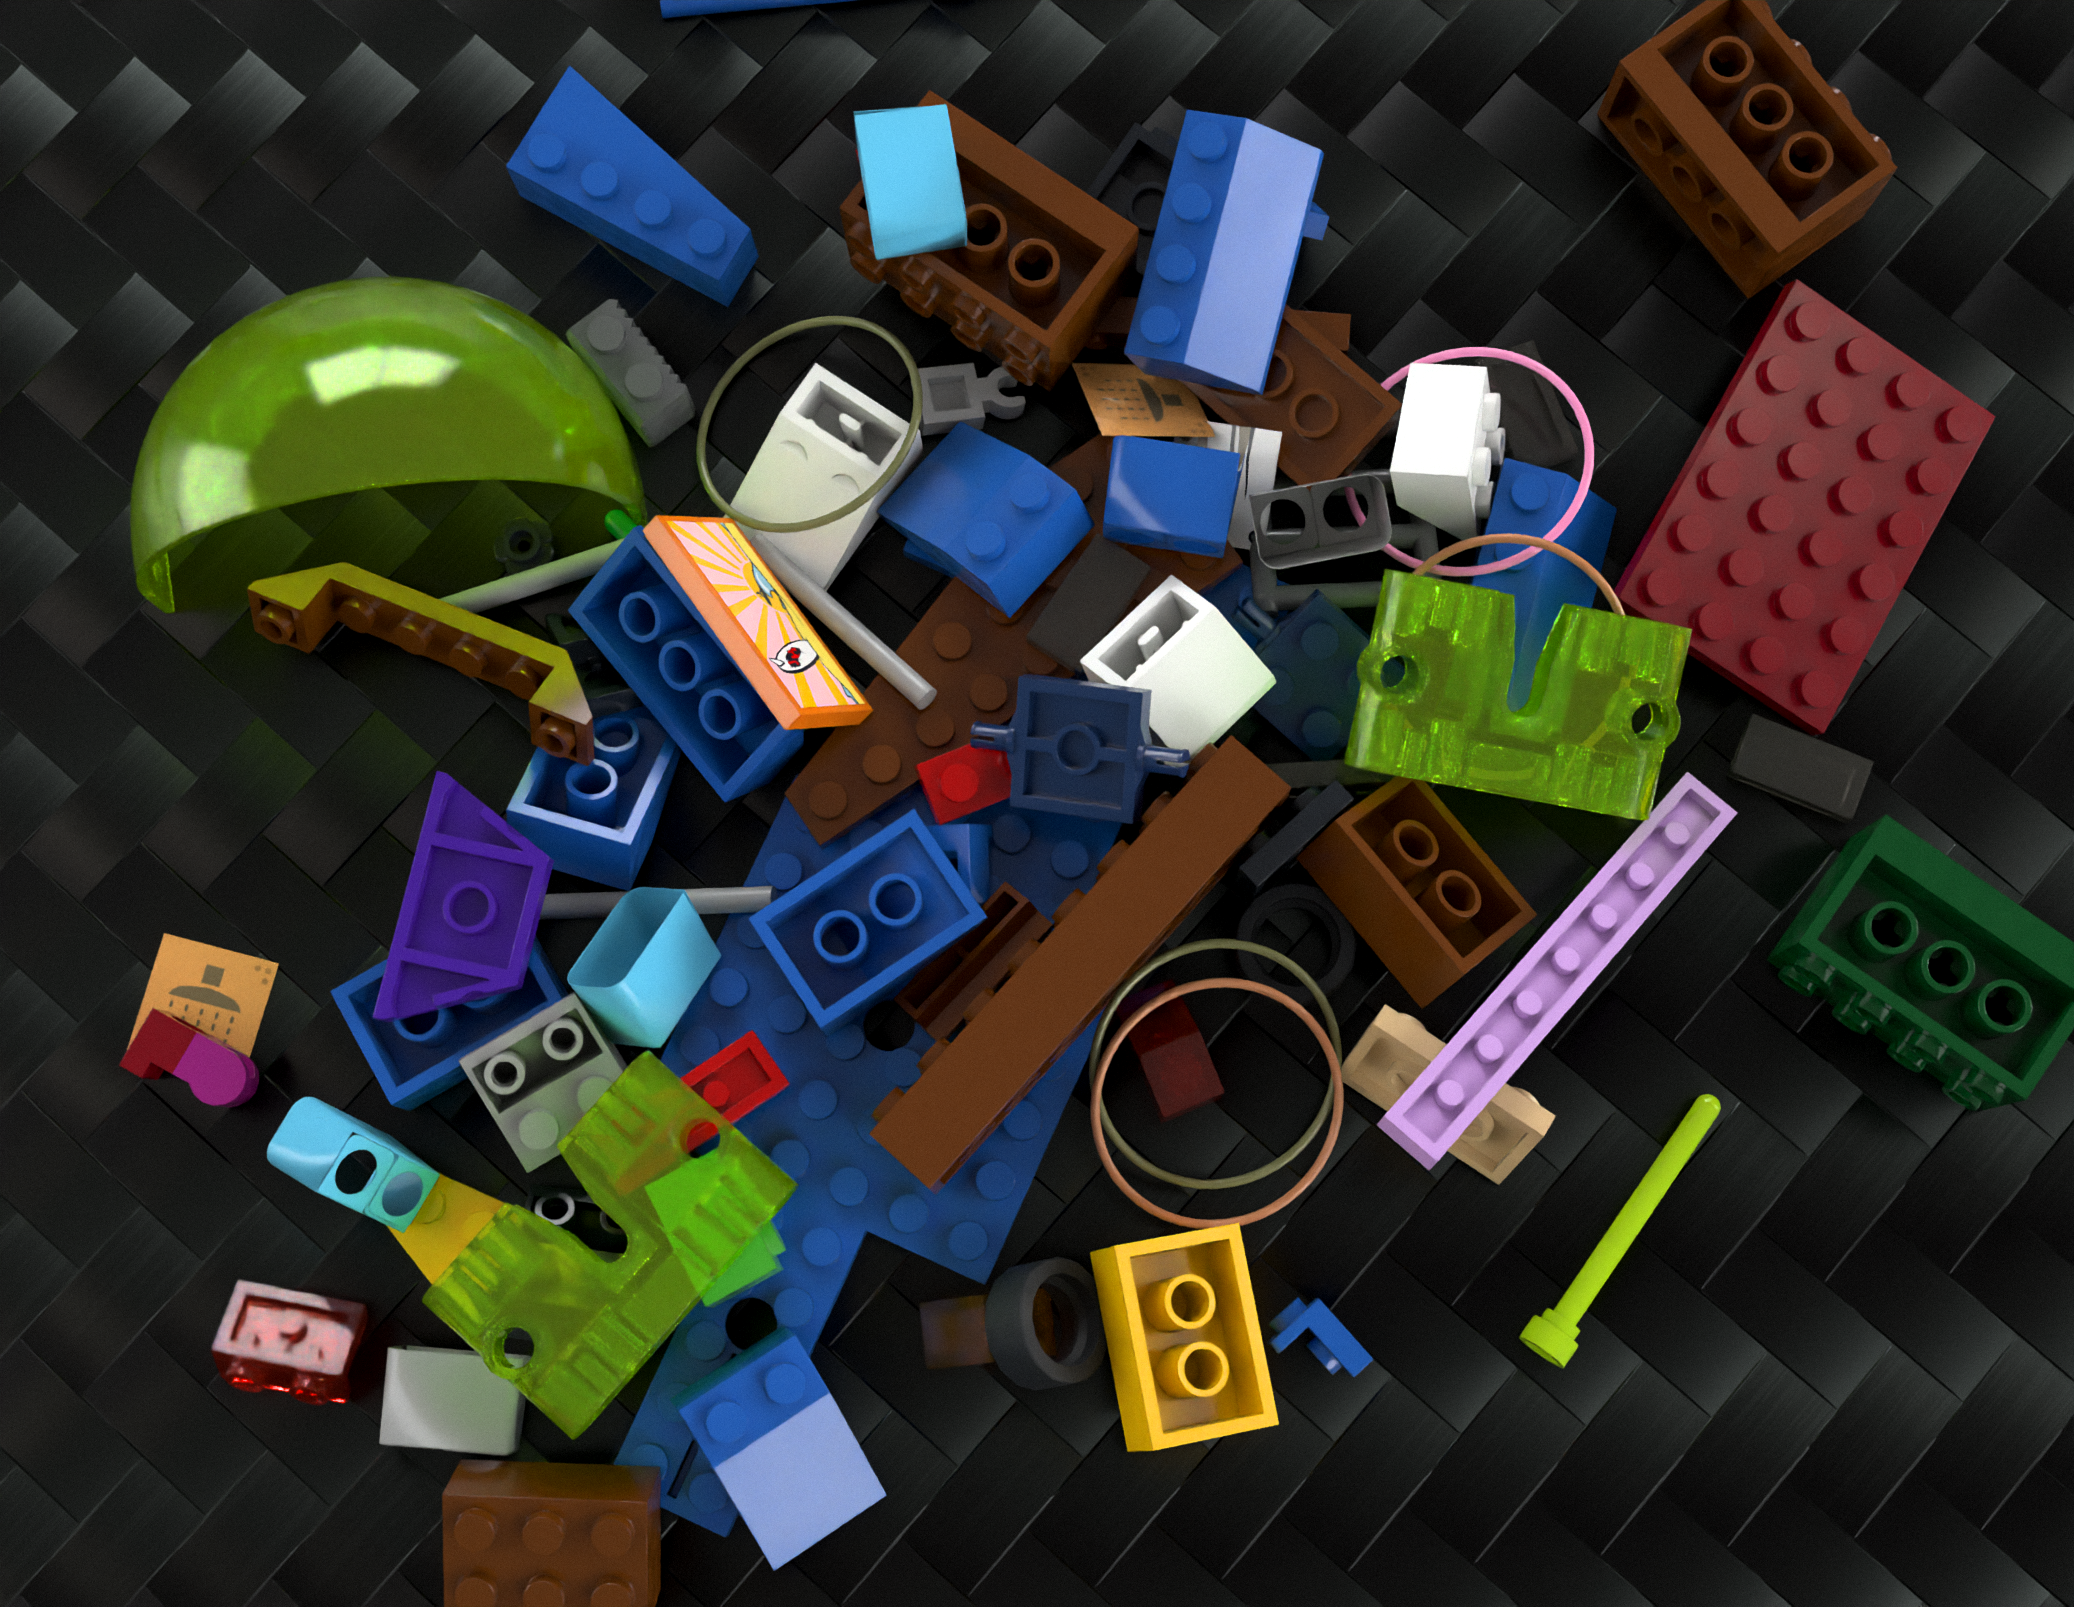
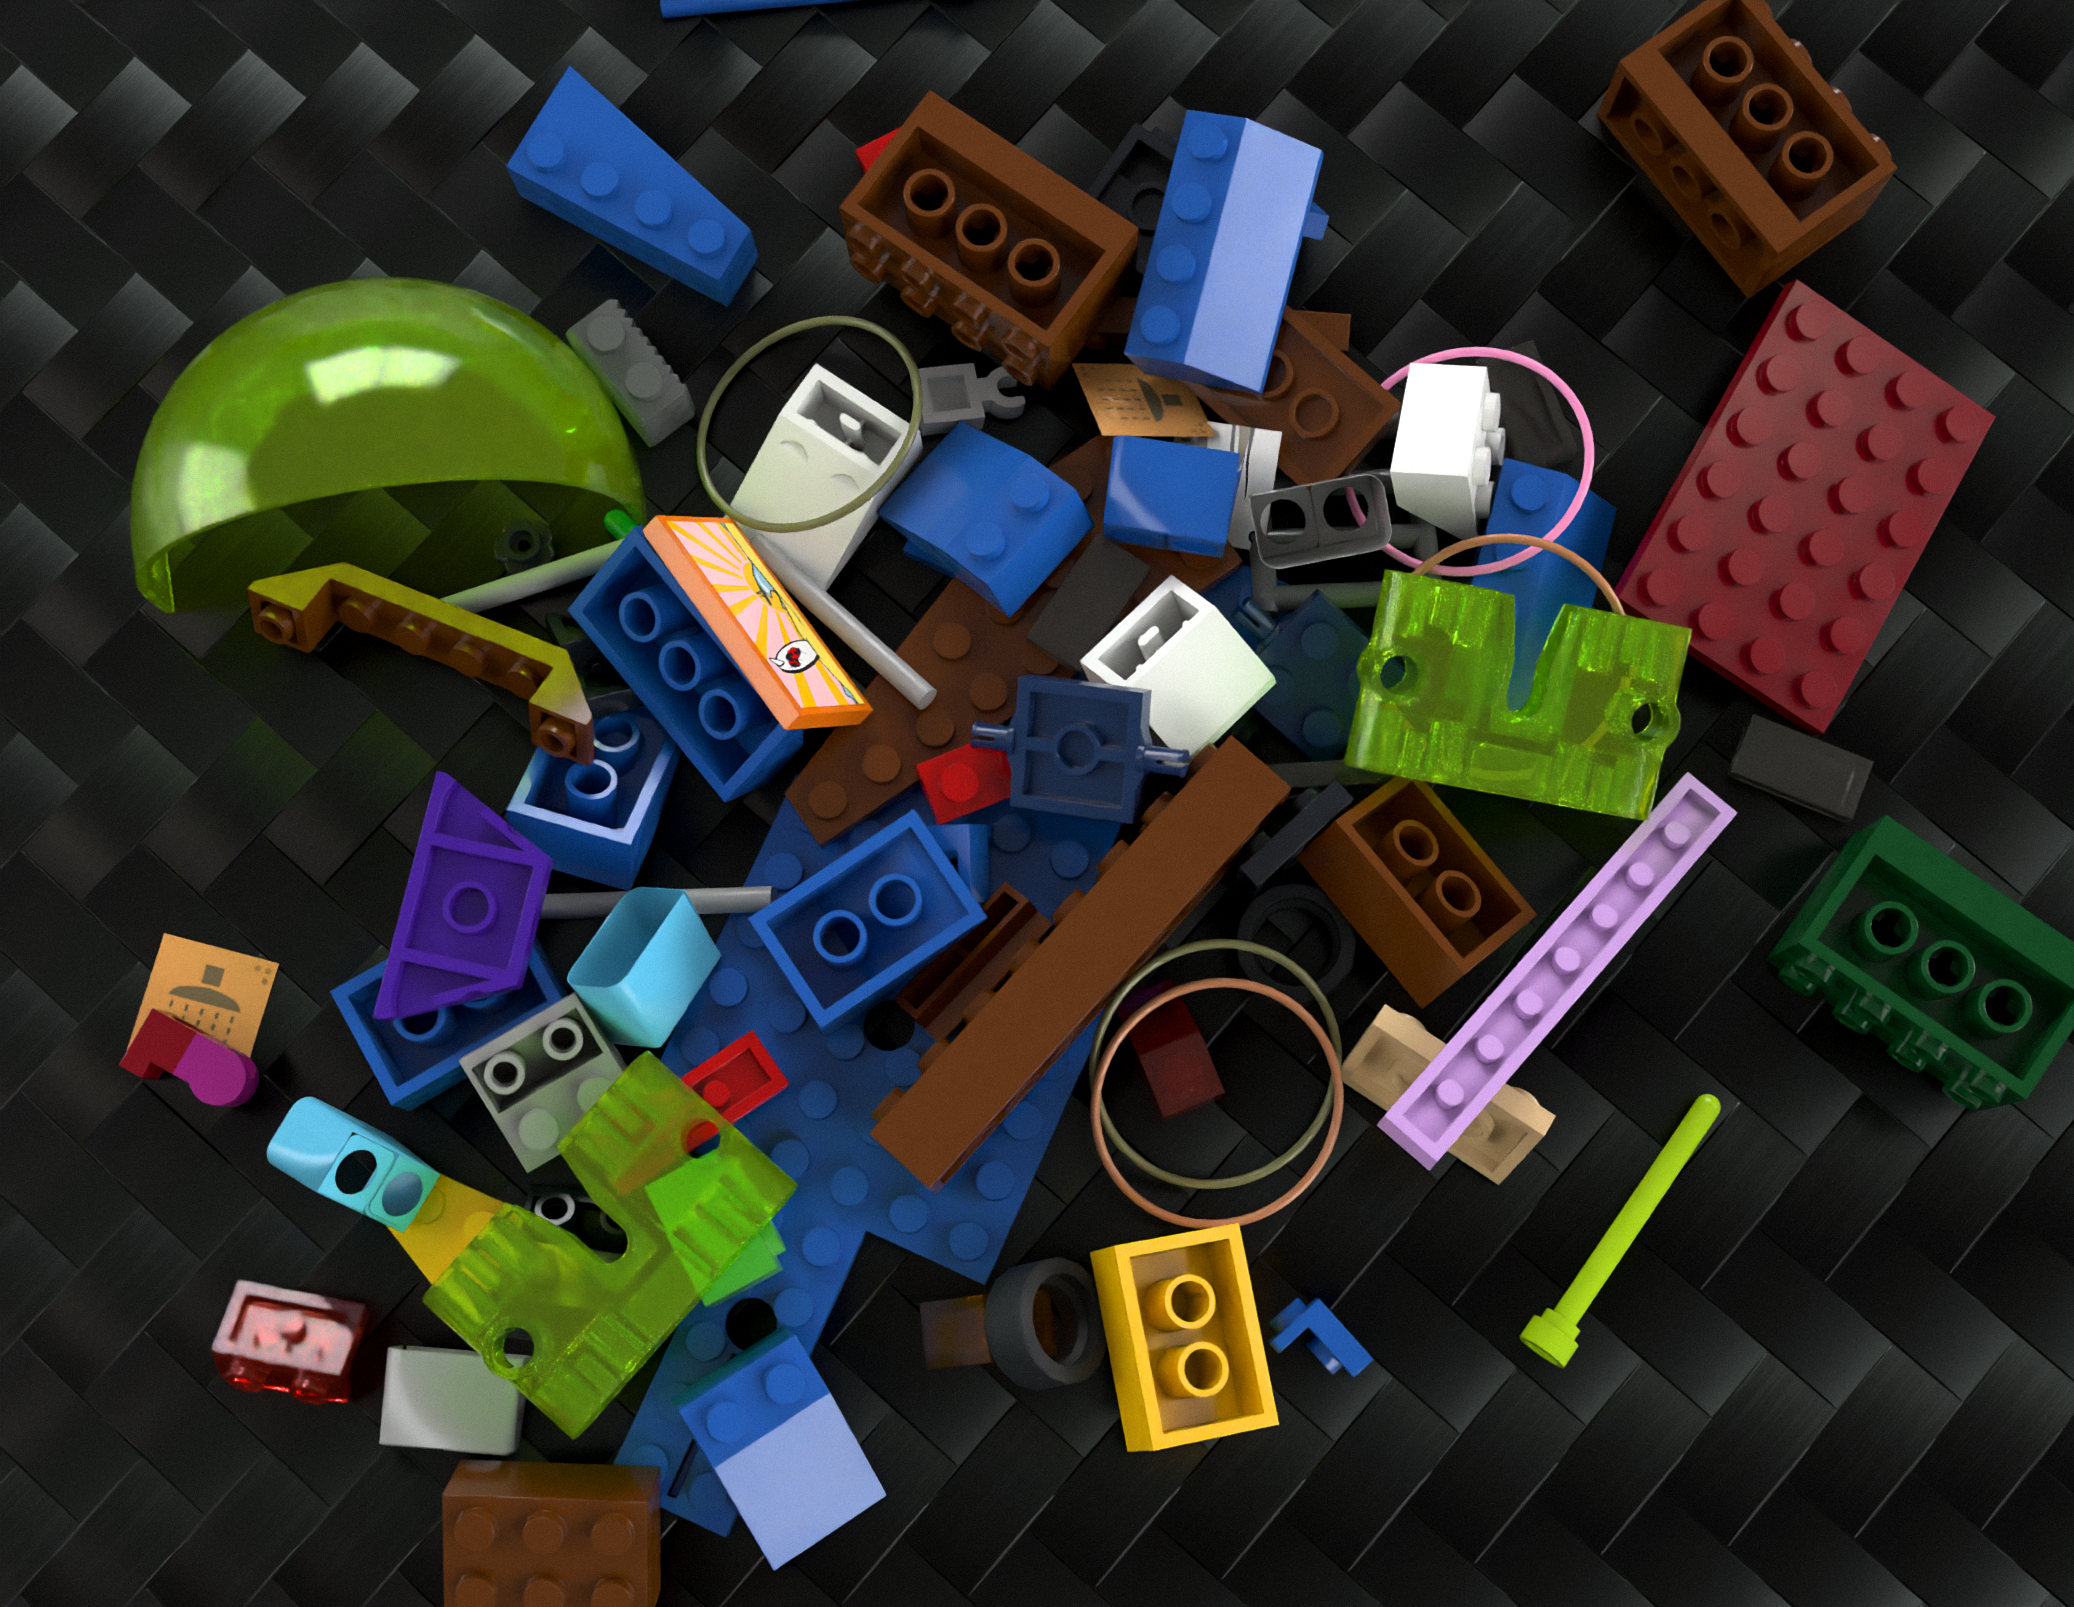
medium azure piece [854,104,967,260] -> none

